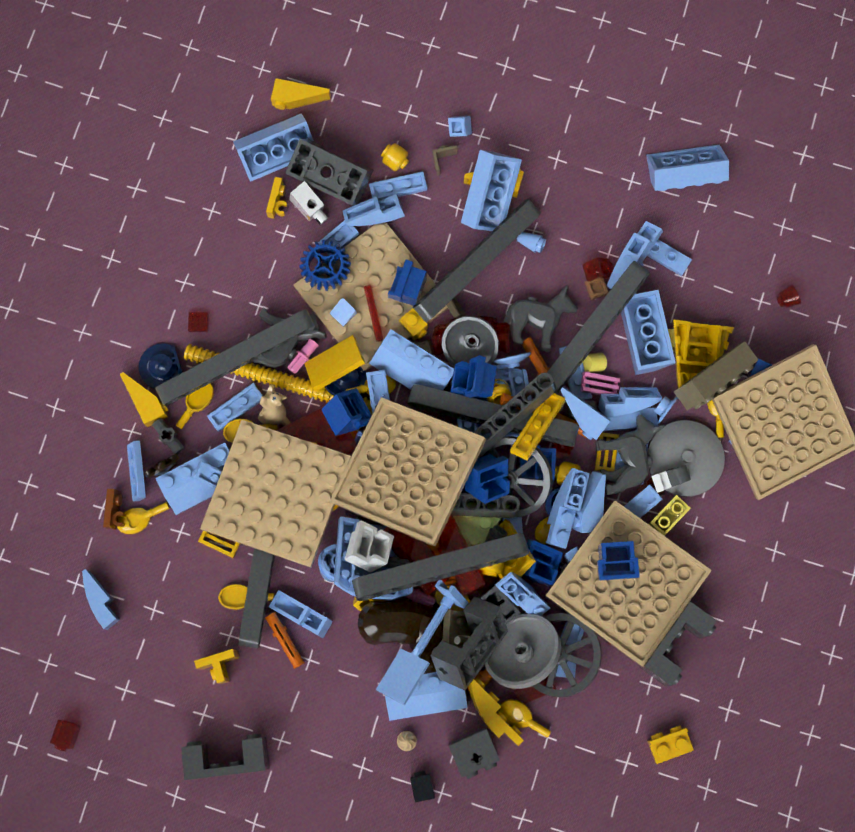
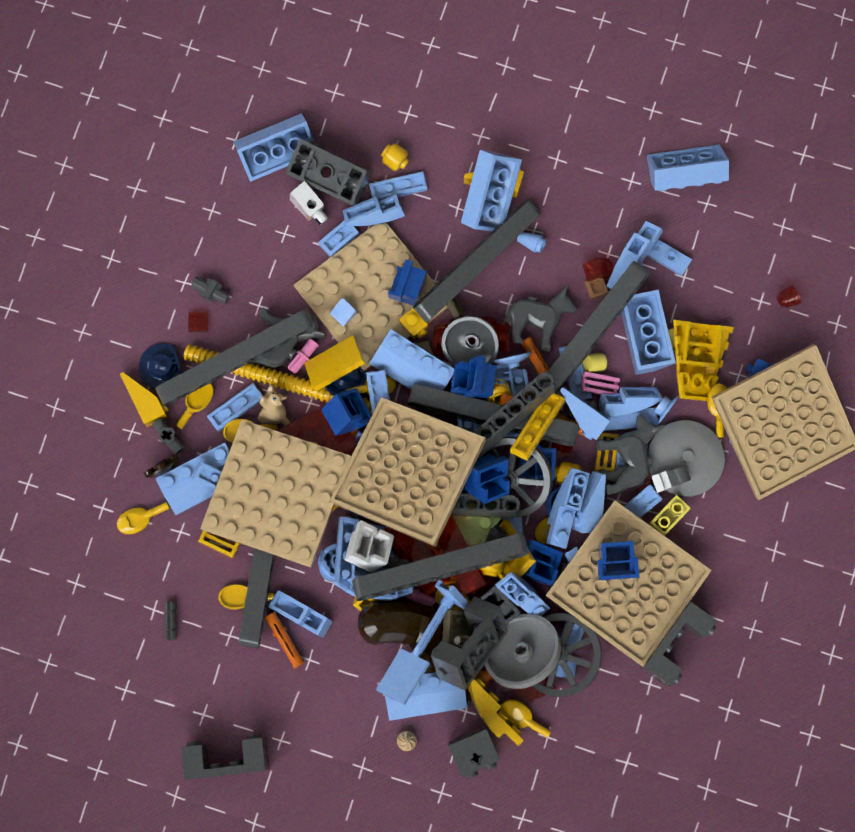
clear red brick [50,720,81,752] -> none
light blue slope [82,569,120,630] -> none
dark orange plate [103,489,126,530] -> none
light blue tile [127,441,146,501] -> none
yellow bracket [194,649,240,684] -> none
yellow plate [266,177,287,219] -> none
yellow slope [271,78,331,110] -> none
blue gear [299,240,351,291] -> none
clear red piece [364,285,384,342] -> none
black brick [410,771,435,803] -> none
dark tan bracket [432,145,458,176] -> none
light blue slope [448,116,472,137] -> none
yellow bracket [647,725,694,764] -> none
dark tan brick [674,341,758,410] -> none
none -> dark grey axle [165,601,176,640]
none -> dark grey axle [191,276,230,305]

